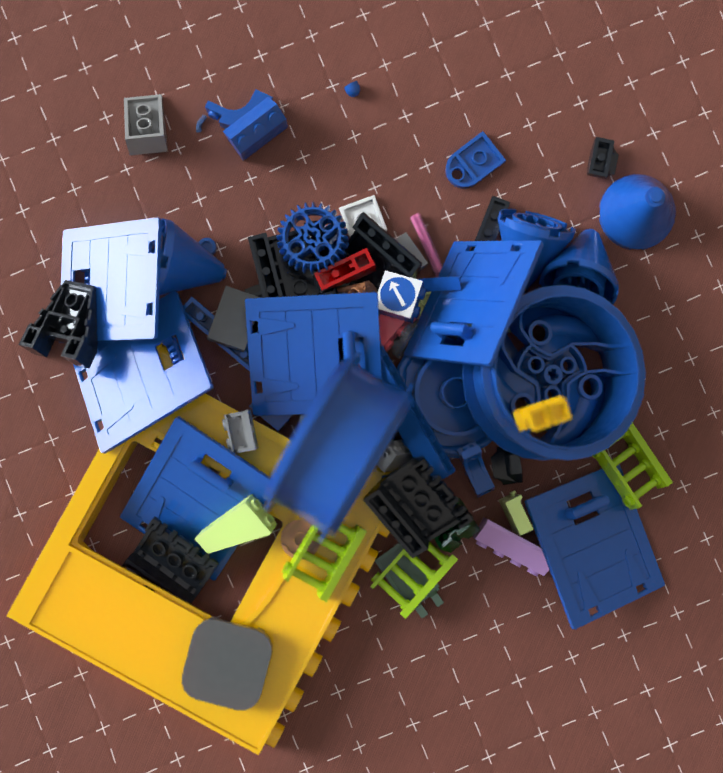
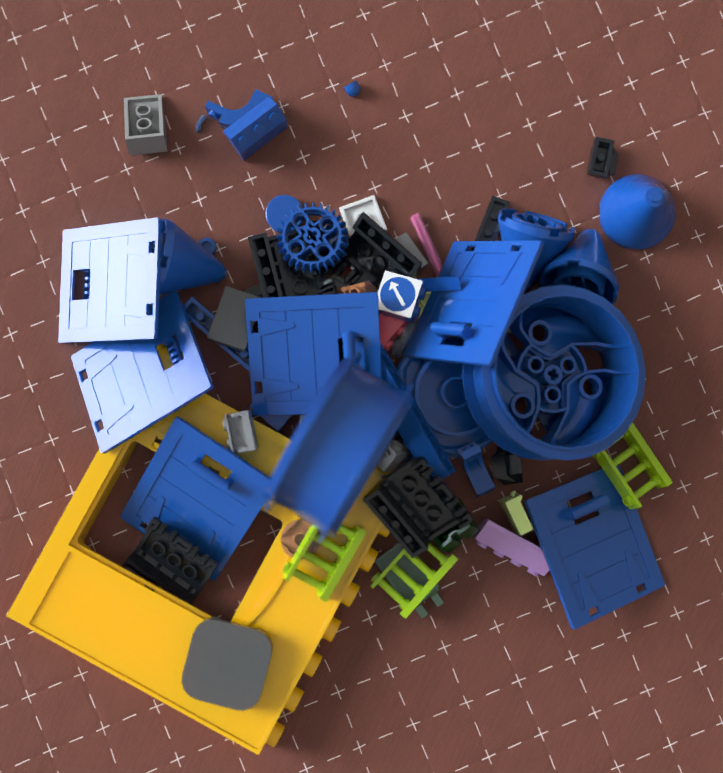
black wedge [18,280,98,369] -> none
yellowish green slope [195,494,277,554] -> none
red slope [314,248,377,291] -> none
blue tile [445,131,506,189] -> none
yellow hips [513,396,572,432] -> none
none -> blue tile [266,195,303,233]

